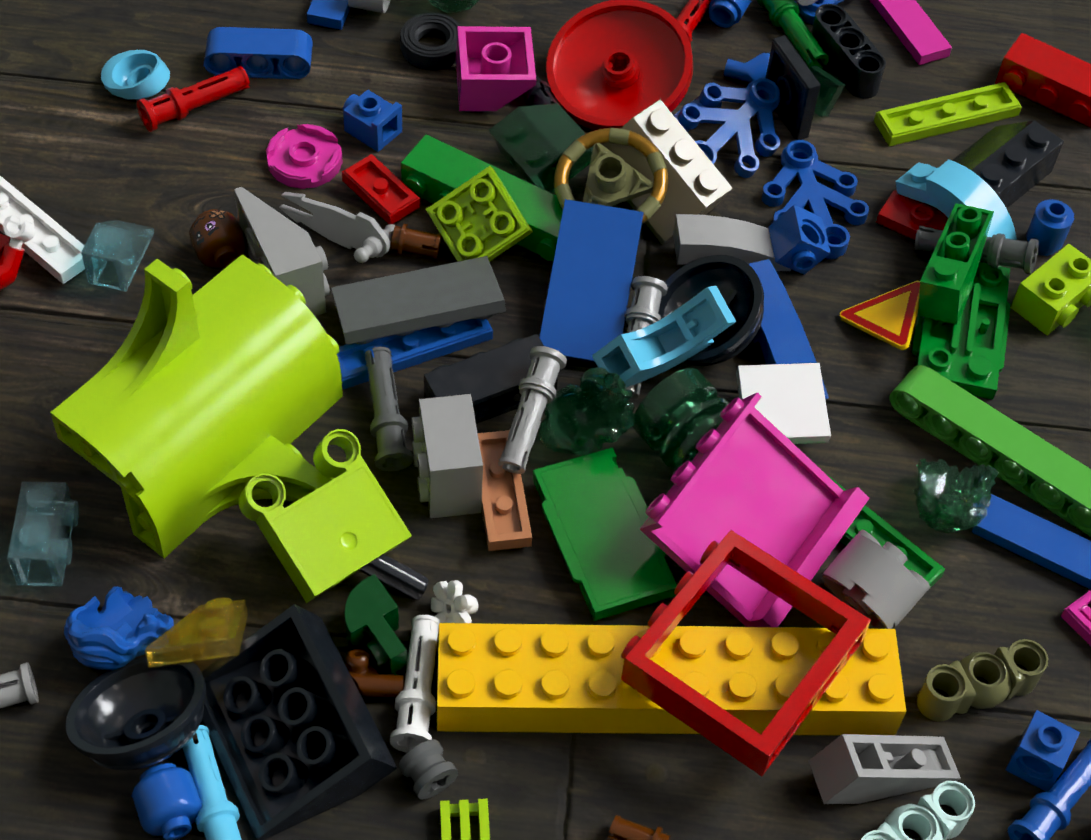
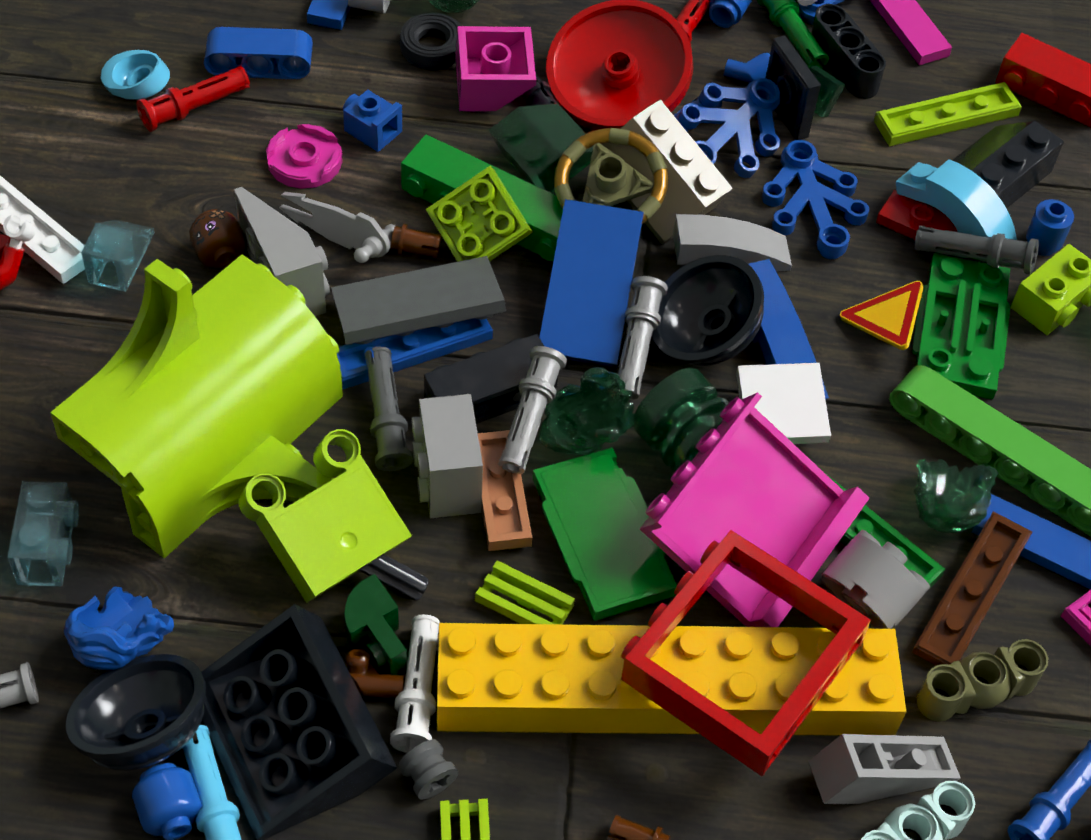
clear yellow wing [145,597,248,667] -> none
red plate [342,154,420,224] -> none
white plant [431,580,478,623] -> none
medium azure arch [592,286,736,391] -> none
blue brick [768,205,831,275] -> none
green slope [918,203,994,325] -> none
blue brick [1005,710,1080,792] -> none
none -> lime tile [475,560,575,625]
none -> reddish brown tile [912,511,1032,666]

